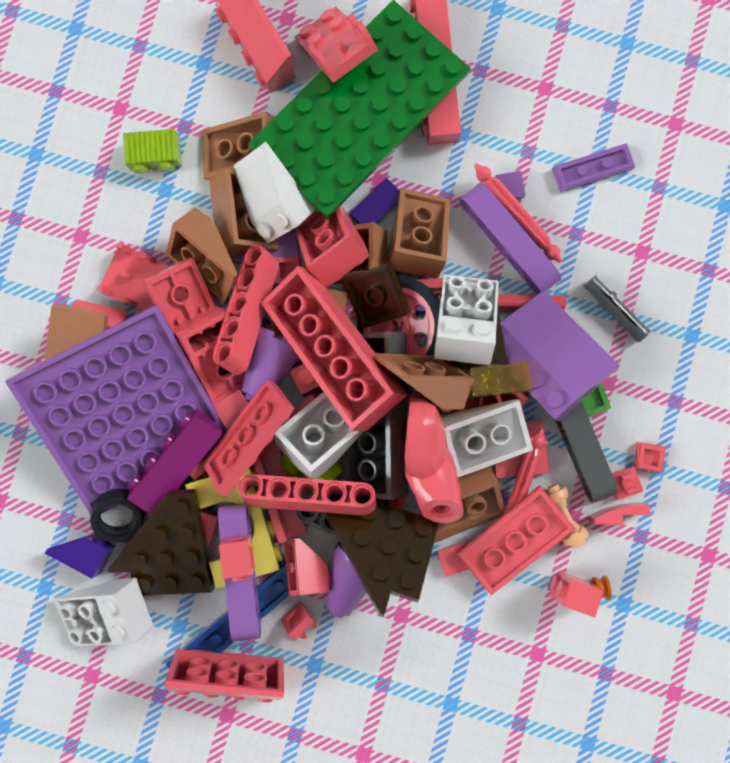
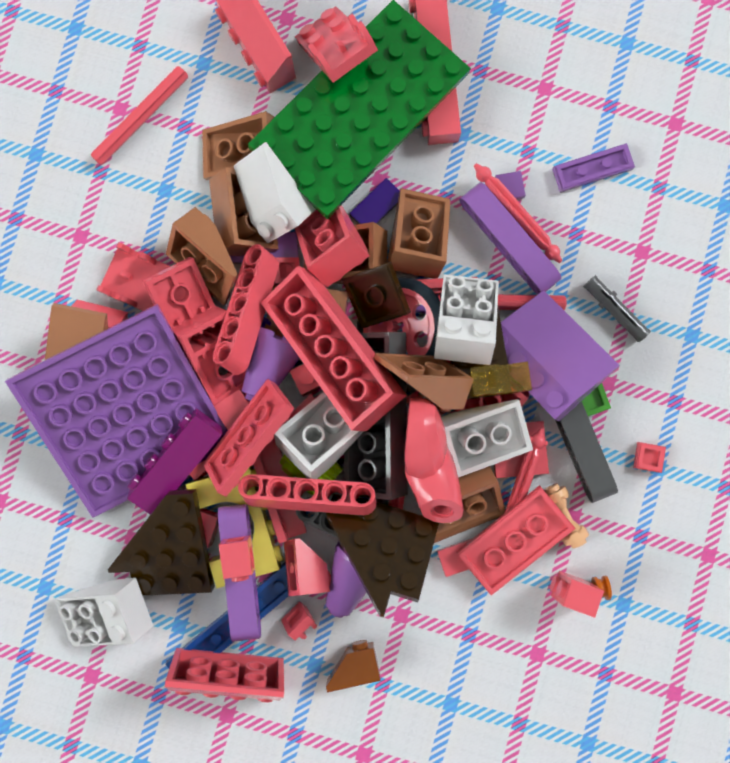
dark purple slope [44,534,116,579] -> none
black tyre [90,489,144,543] -> none
lime brick [123,129,182,174] -> none
coral slope [588,503,650,525] -> none
coral tile [612,466,643,500] -> none
none -> coral axle [91,66,188,165]
none -> dark orange slope [326,640,381,693]

